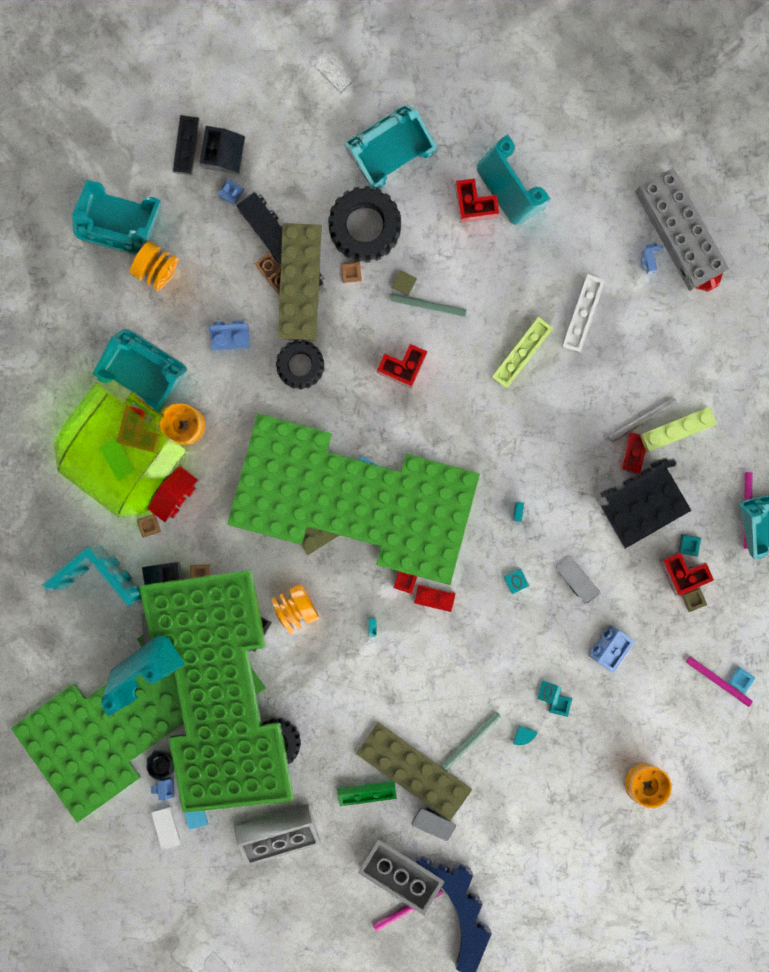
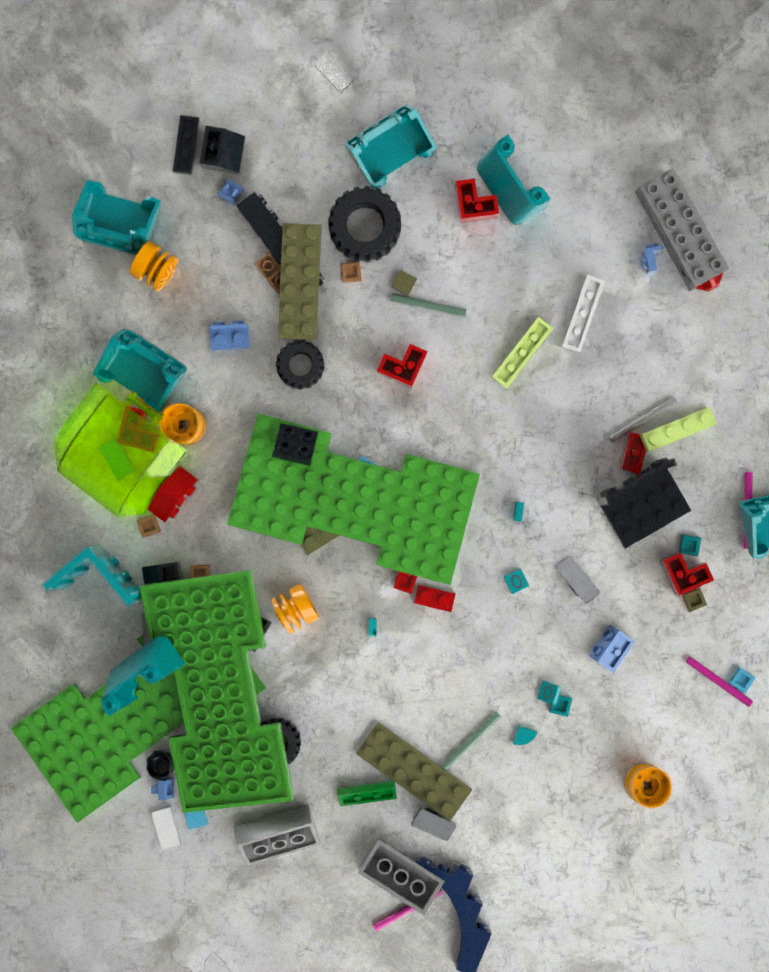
none -> black plate [272,423,318,466]

